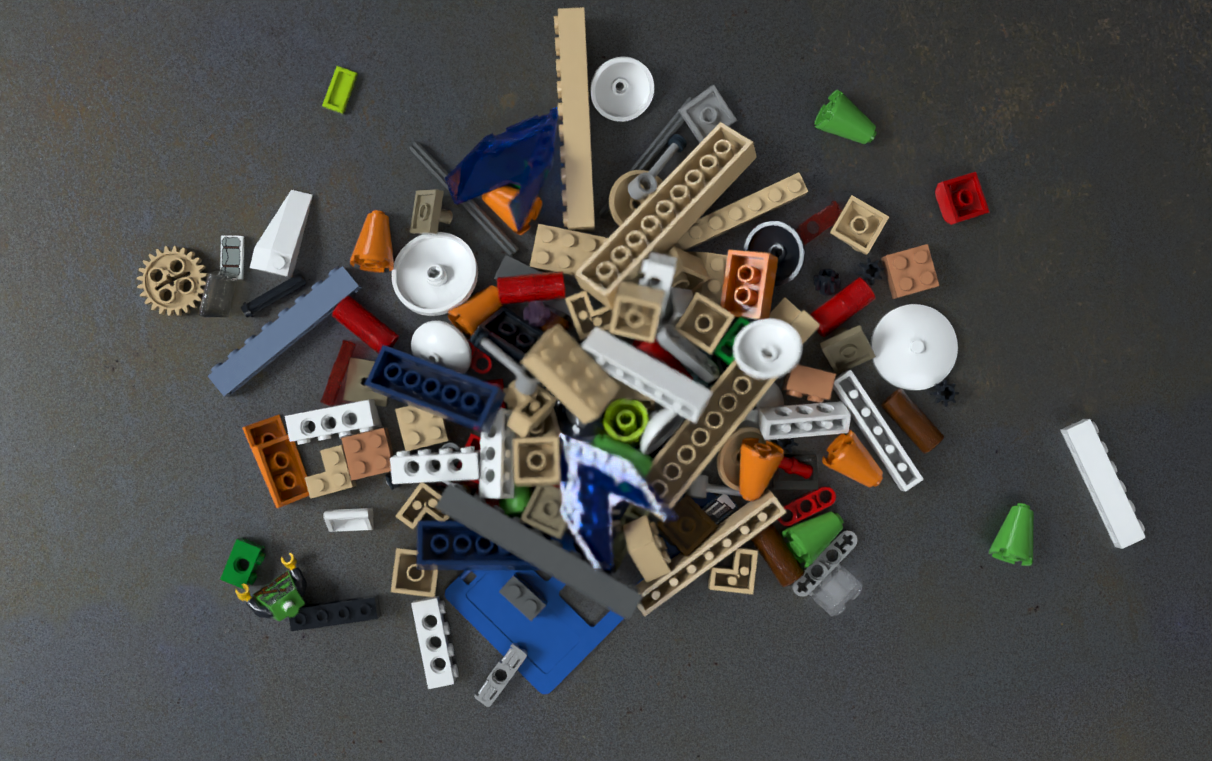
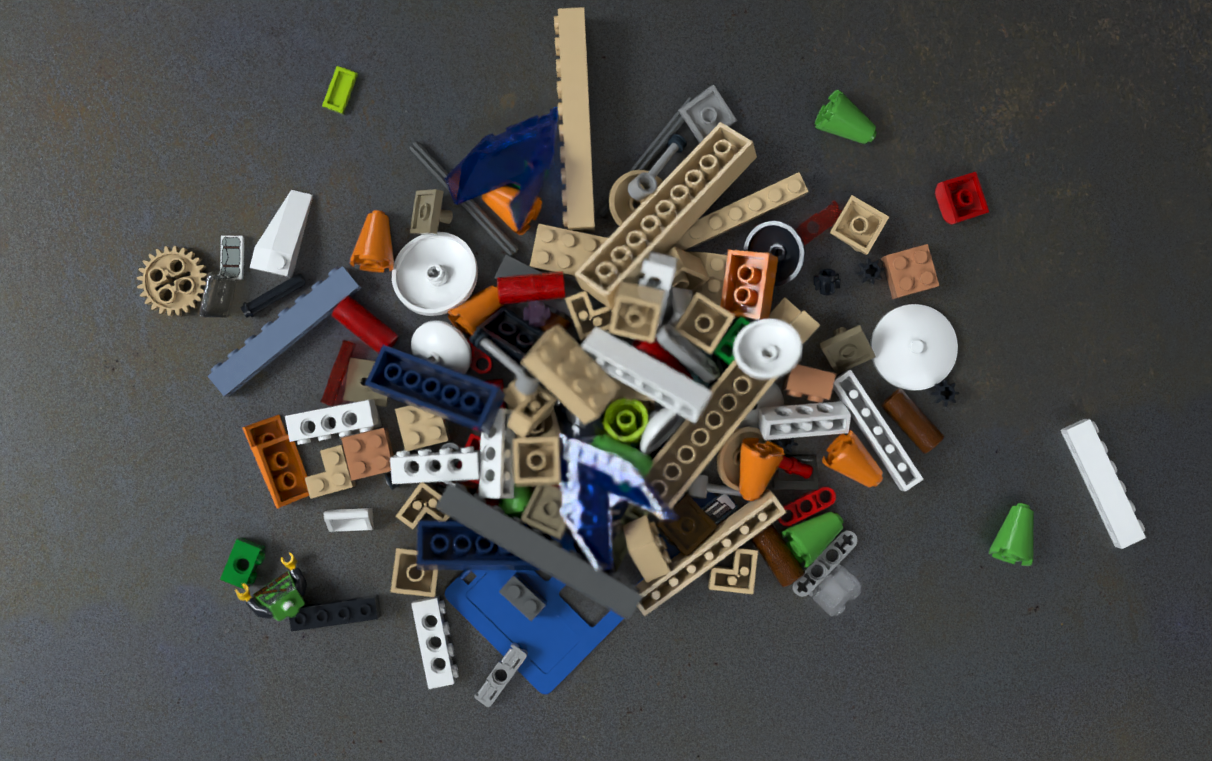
white dish [590,57,654,121] -> none
red piece [810,277,876,337] -> none

